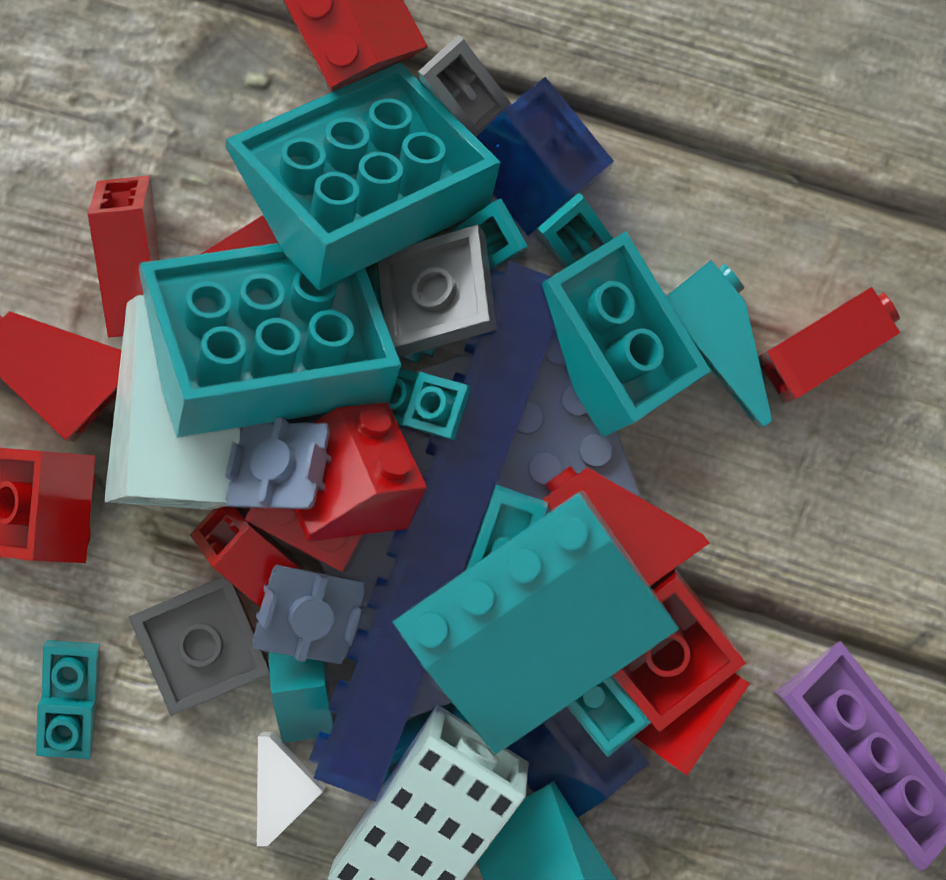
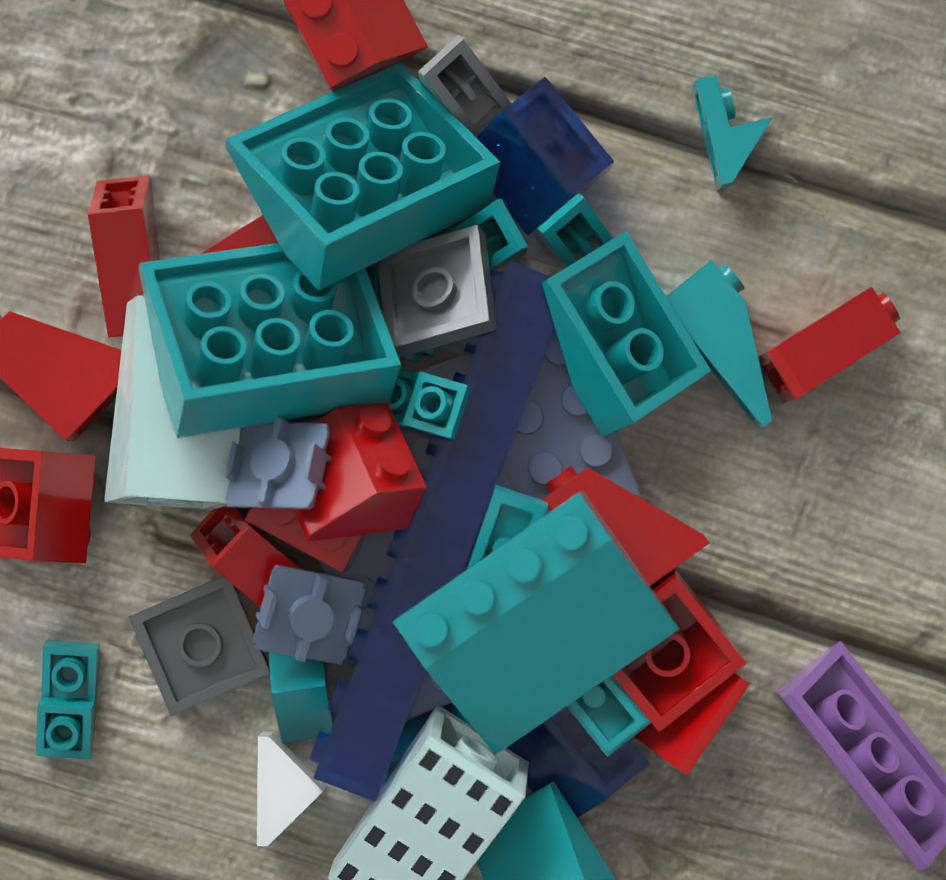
none -> teal slope [691,75,772,191]

